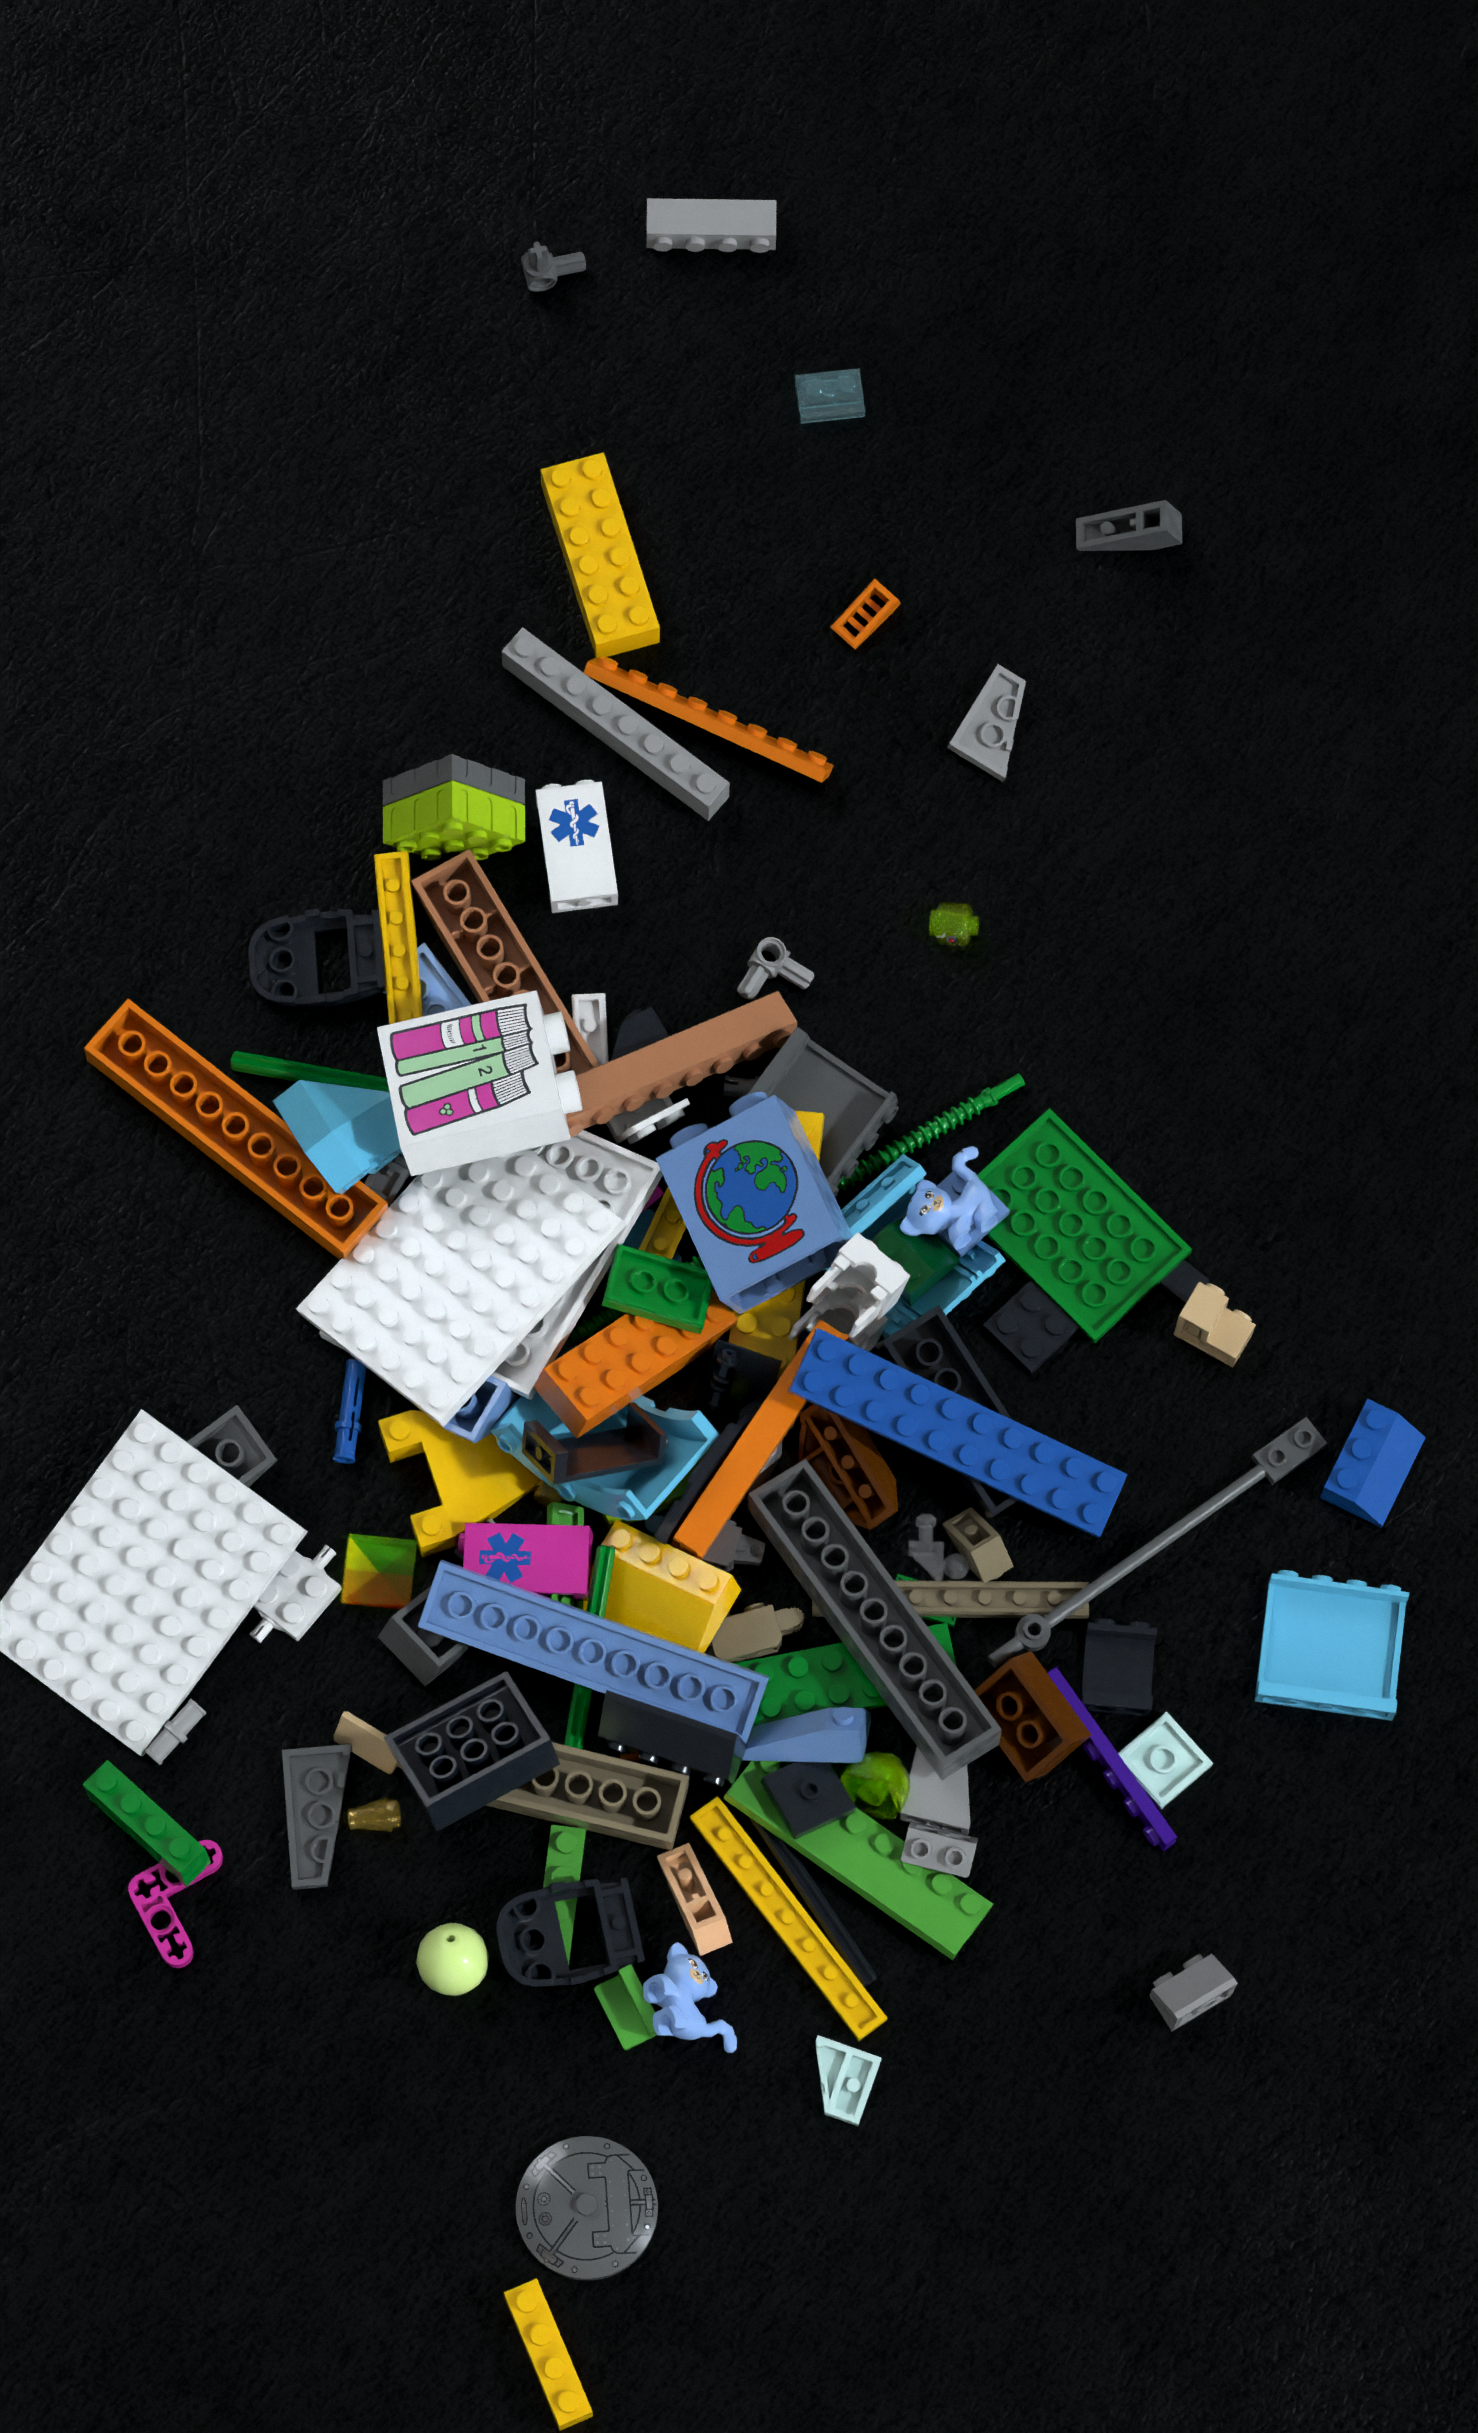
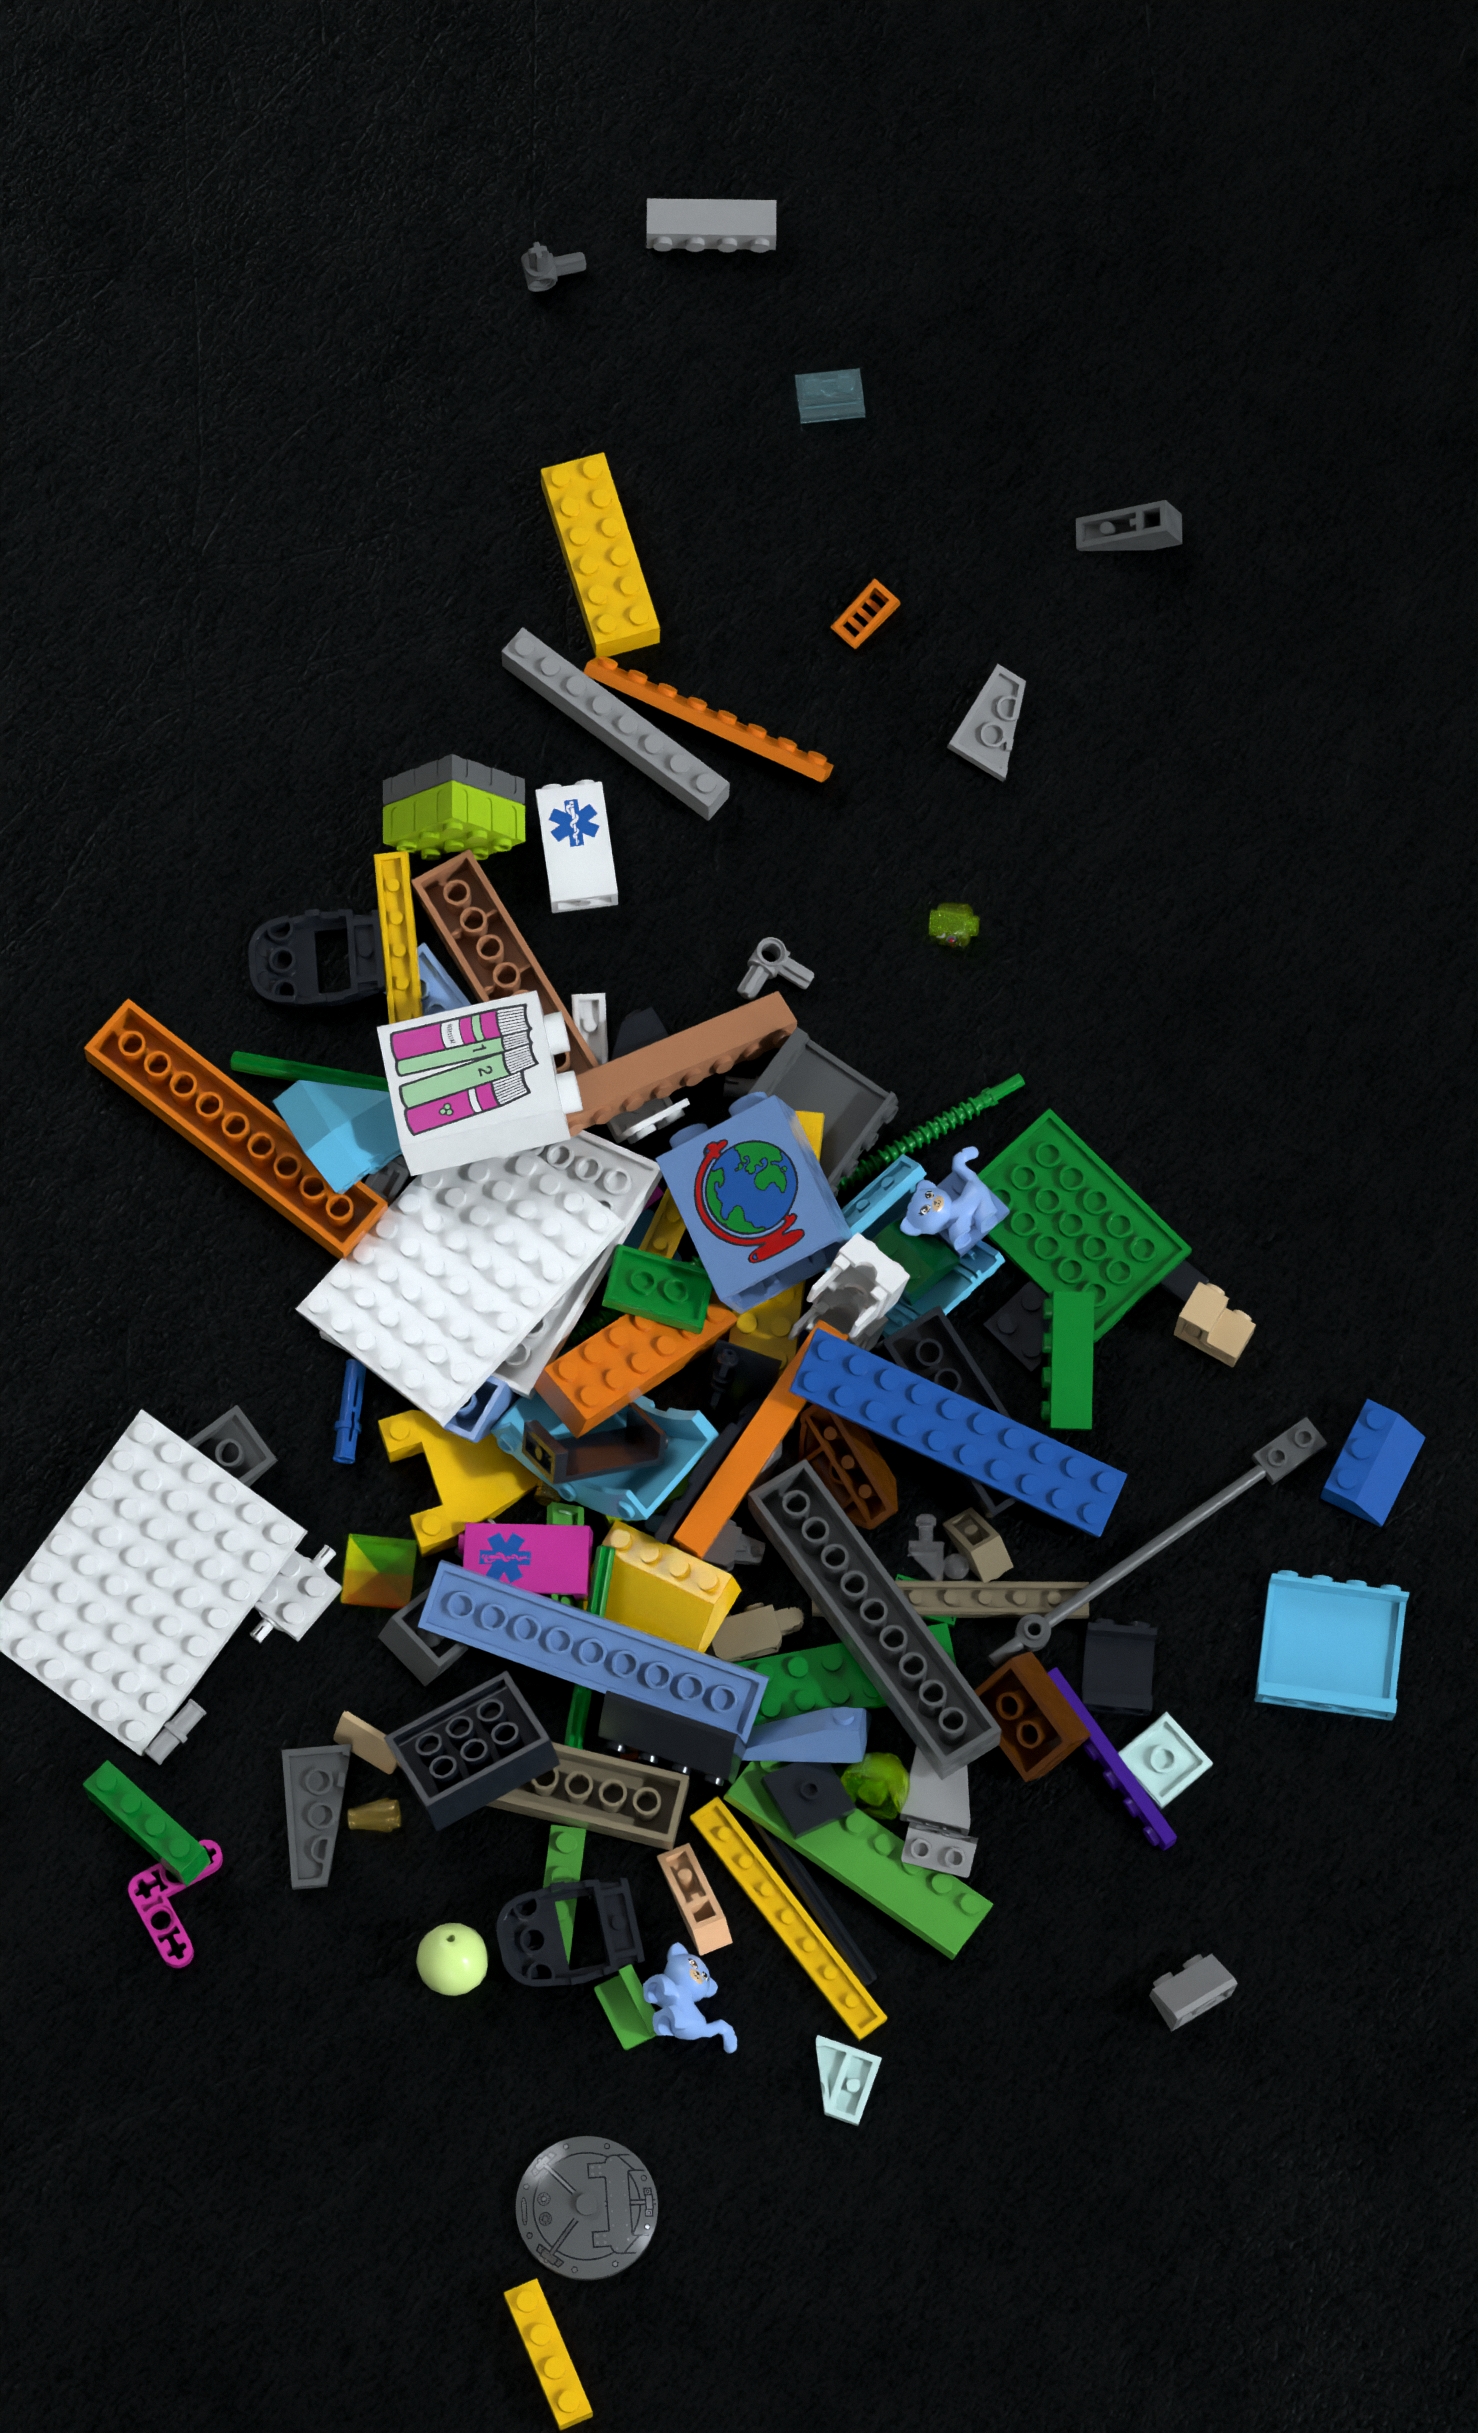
none -> green brick [1041,1291,1094,1431]

